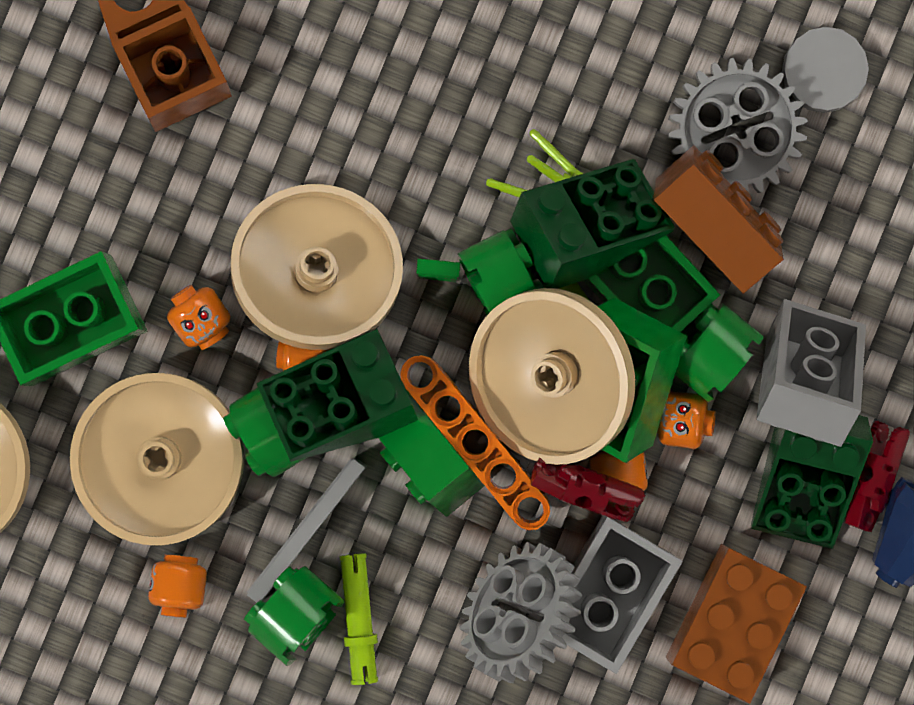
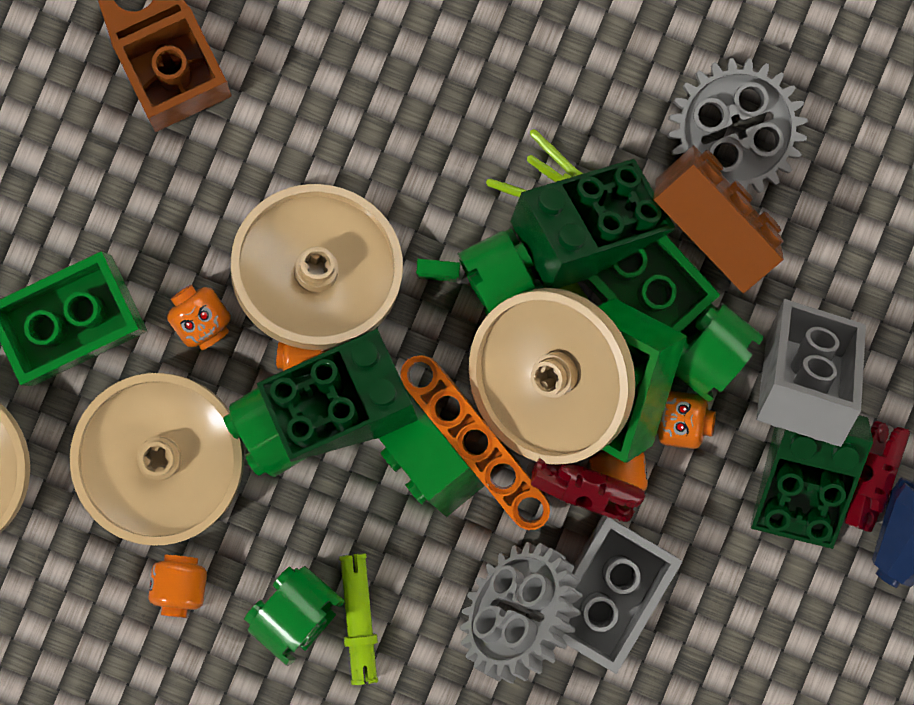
light grey tile [247,457,367,603] -> none
dark orange brick [666,544,807,704] -> none
light grey tile [782,27,869,113] -> none

